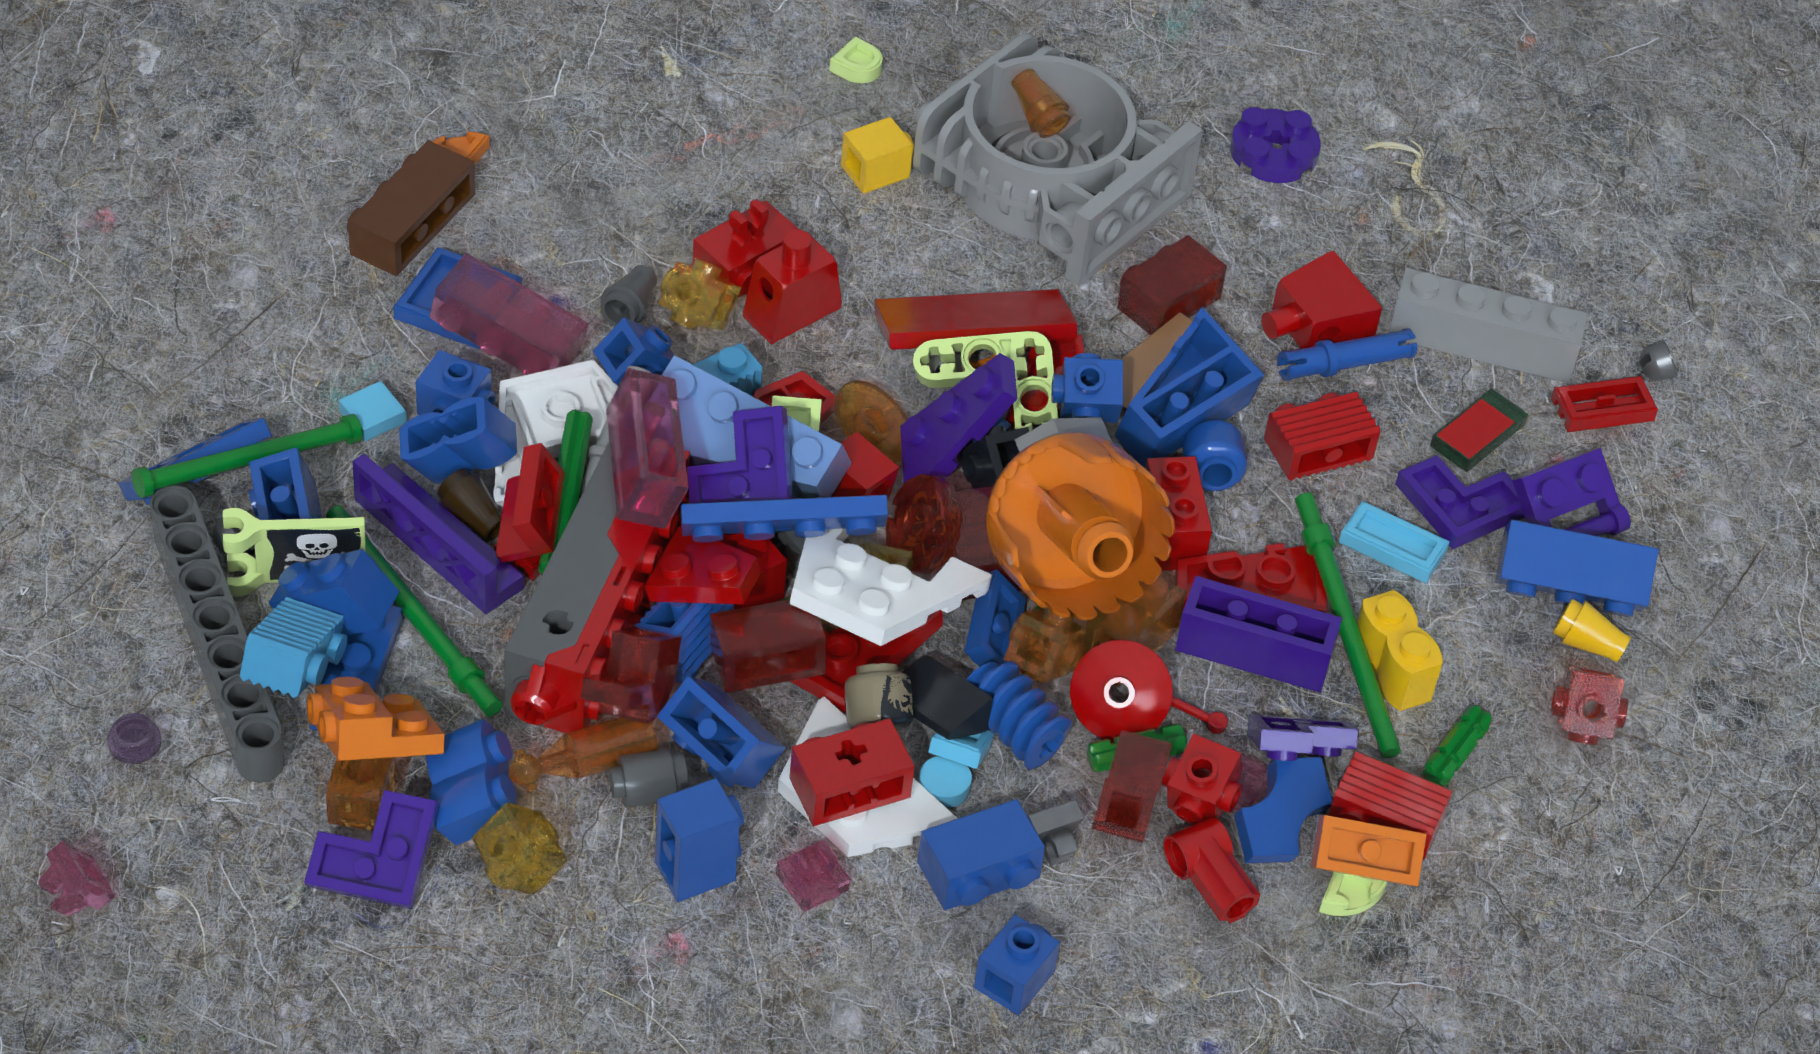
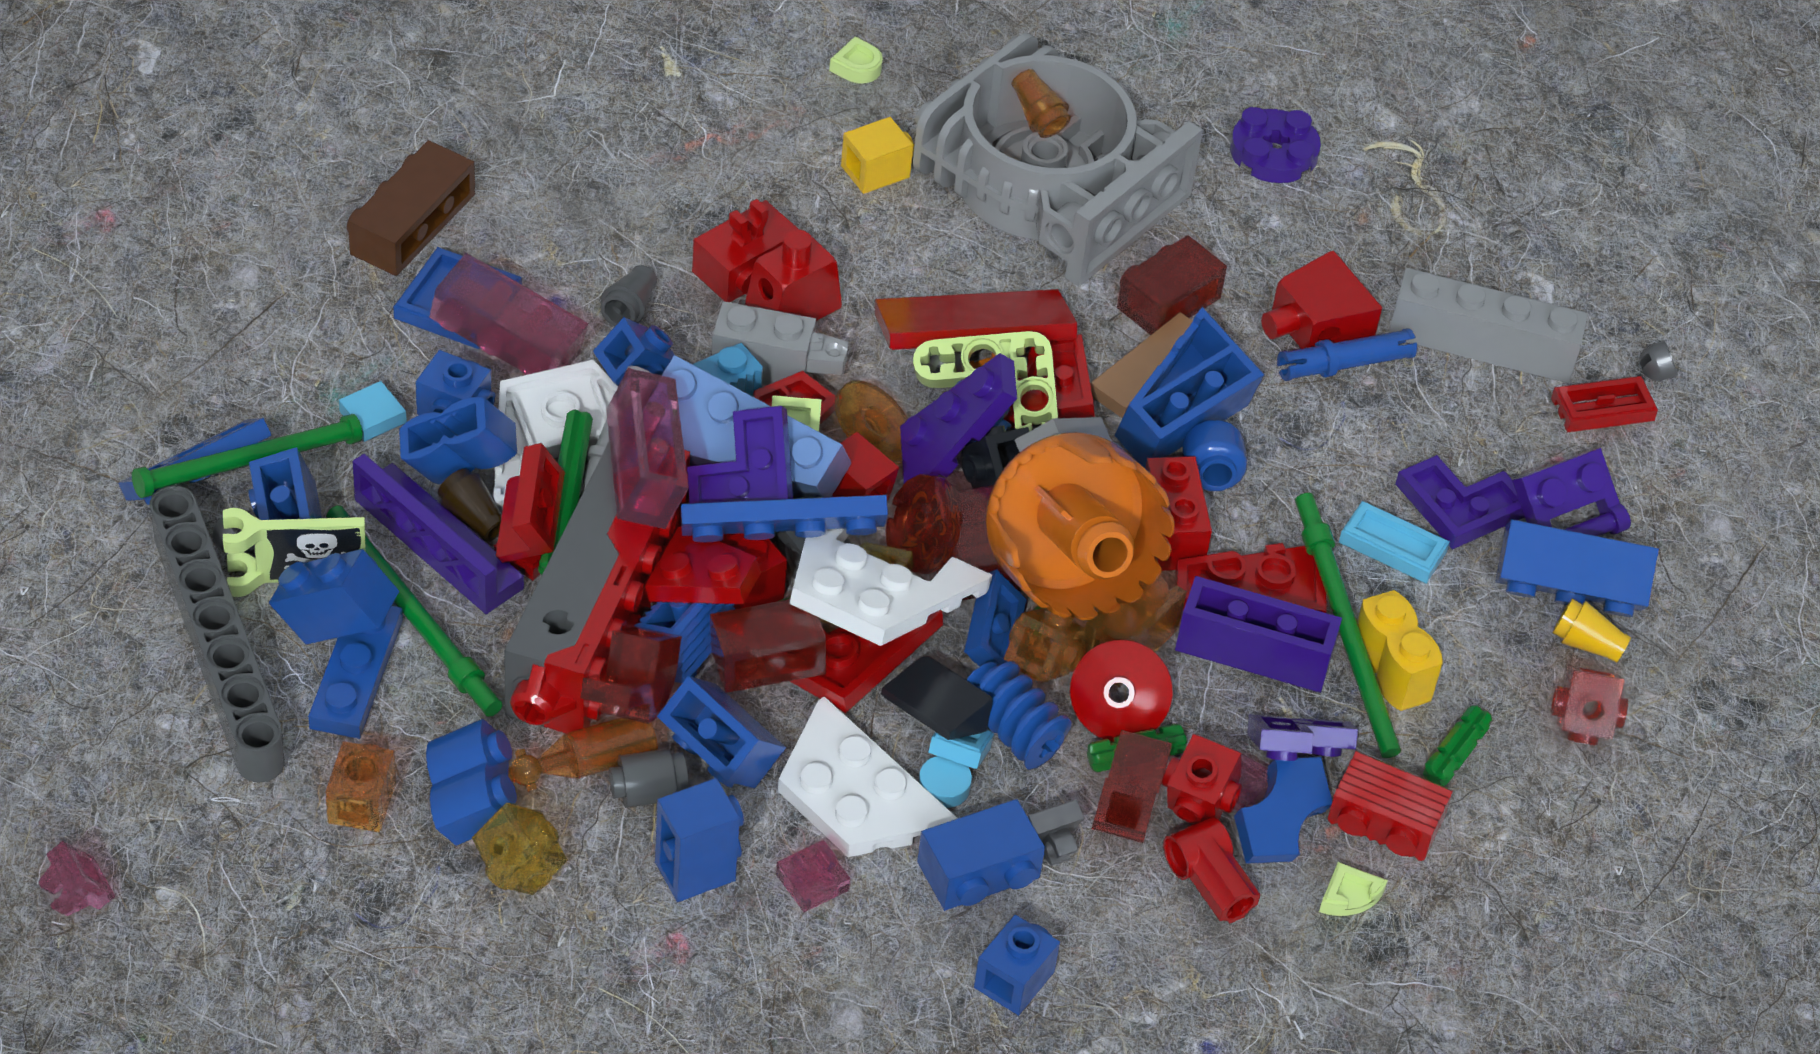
clear purple plate [107,713,161,764] -> none
dark azure brick [240,597,347,698] -> none
dark purple plate [304,790,439,910] -> none
orange plate [306,677,445,761] -> none
orange tile [432,132,490,164] -> none
clear yellow brick [658,258,742,331] -> none
red brick [789,718,915,827] -> none
dark tan head [844,663,913,729] -> none
blue brick [1051,353,1123,423] -> none
red hinge [1171,696,1228,734] -> none
red brick [1264,391,1380,481] -> none
orange tile [1311,815,1427,887] -> none
tile [1430,388,1528,472] -> none
none -> light grey hinge [712,301,849,385]

